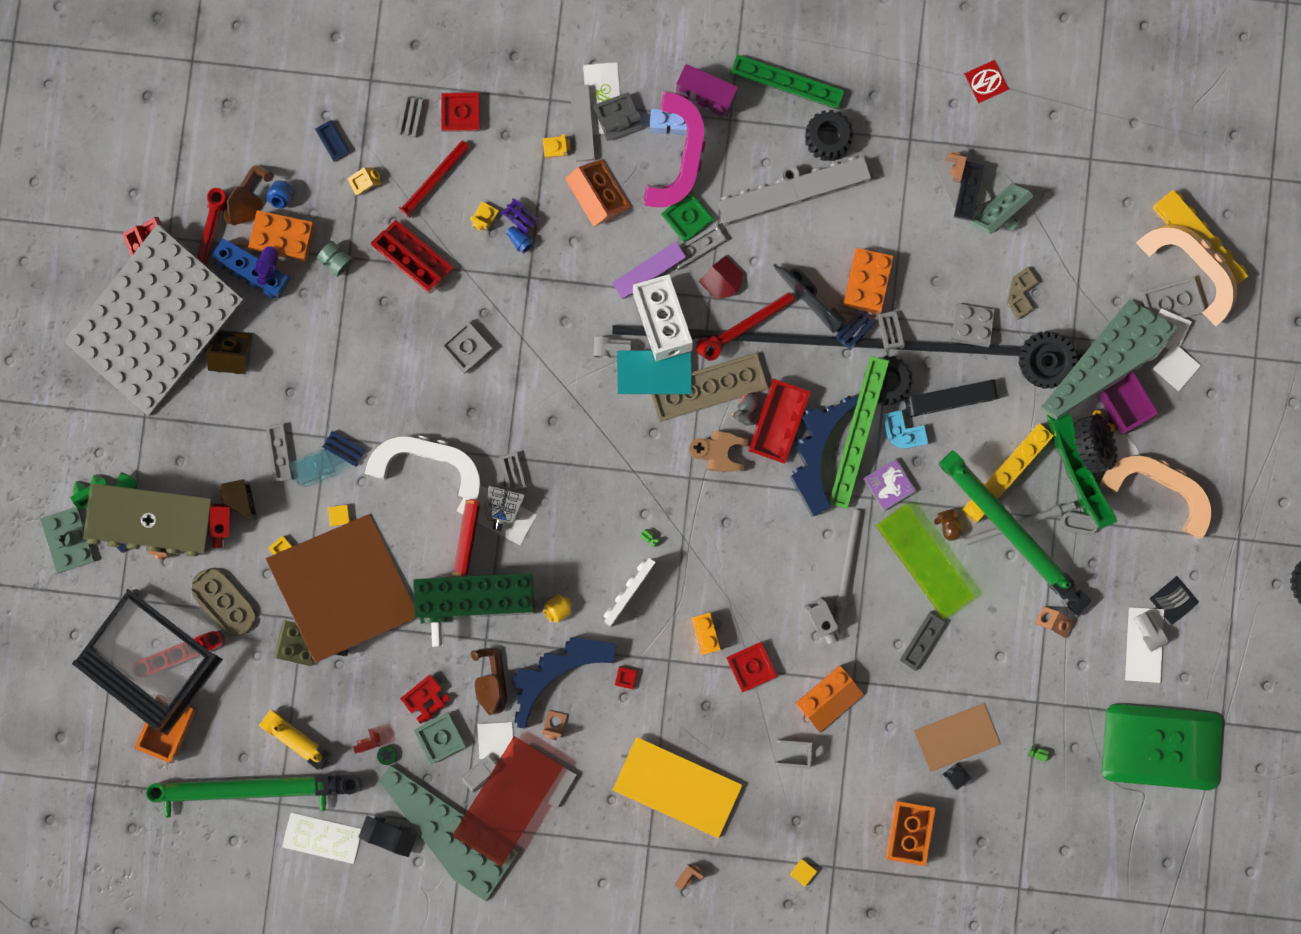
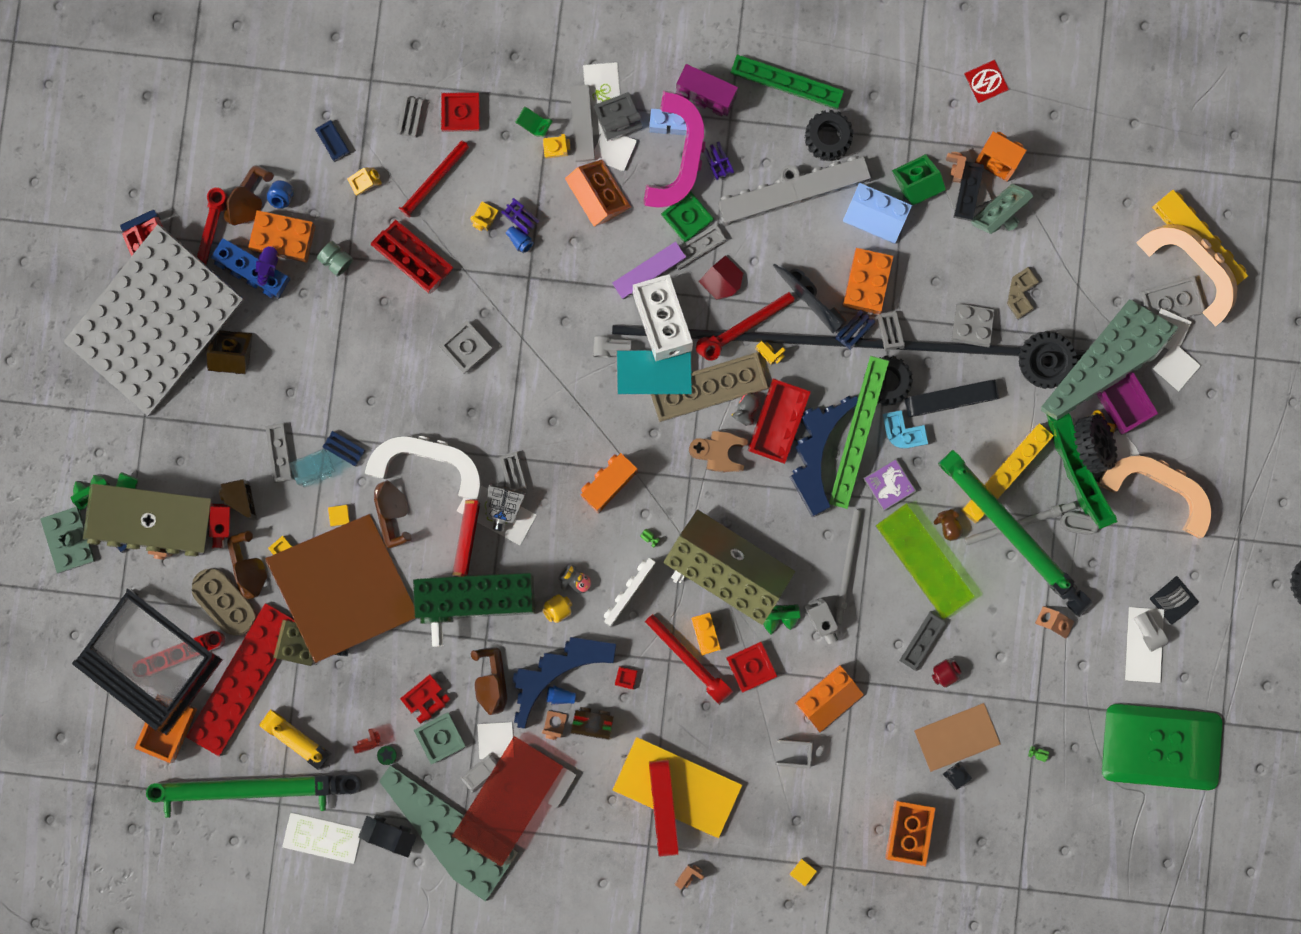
none -> dark blue tile [120,210,161,233]
none -> red plate [186,603,296,757]
none -> reddish brown piece [227,531,267,599]
none -> reddish brown piece [374,480,412,548]
none -> green bracket [515,107,553,137]
none -> blue cone [546,686,576,705]
none -> animal [558,565,591,594]
none -> dark brown slope [571,707,614,740]
none -> orange piece [581,453,638,514]
none -> white sticker [594,131,637,171]
none -> red piece [645,614,733,705]
none -> red beam [649,759,678,857]
none -> olive piece [663,509,796,625]
none -> dark purple arm [704,141,734,180]
none -> yellow bracket [755,341,785,365]
none -> green tile [763,604,800,635]
none -> light blue slope [843,183,912,244]
none -> green slope [892,154,946,206]
none -> dark red head [931,659,962,688]
none -> orange brick [975,131,1026,182]

